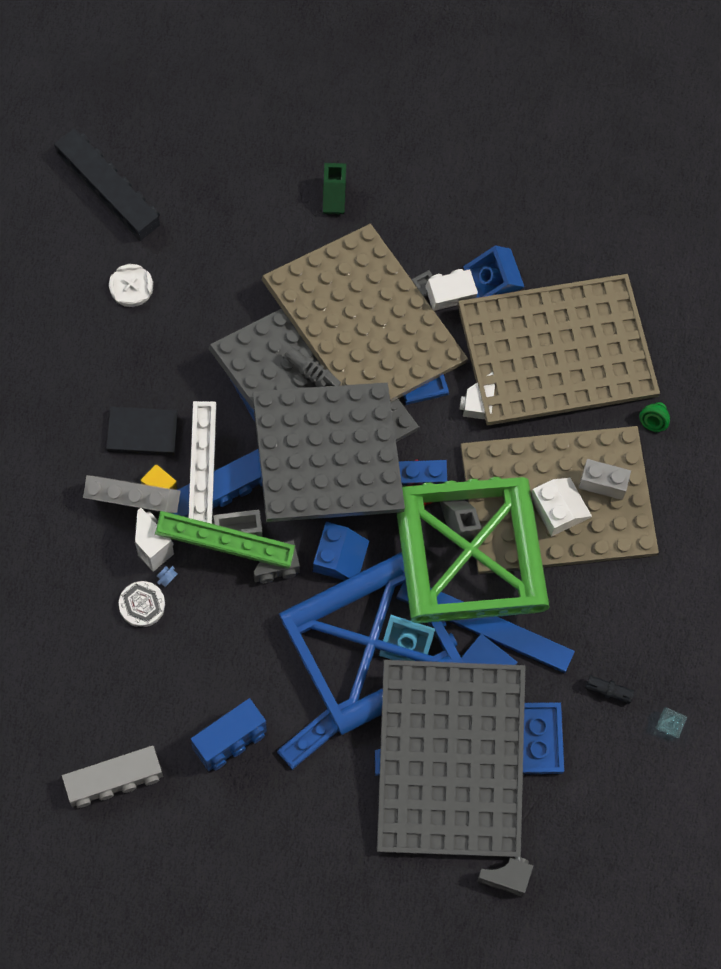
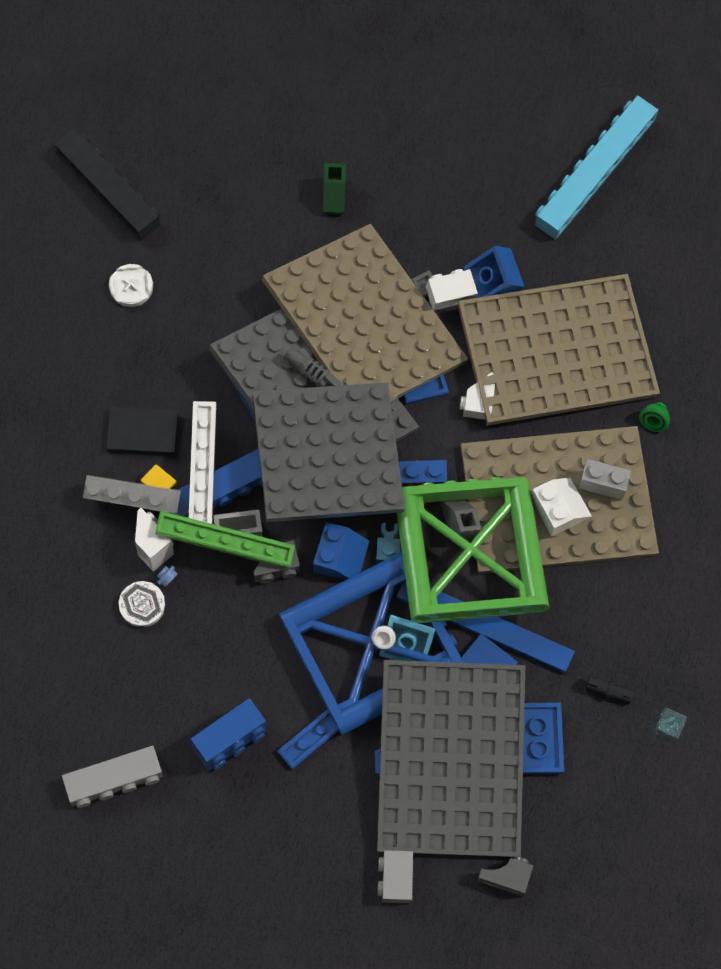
none -> white plate [372,626,396,649]
none -> medium azure plate [376,523,400,562]
none -> light grey brick [378,850,413,903]
none -> medium azure brick [535,96,658,240]

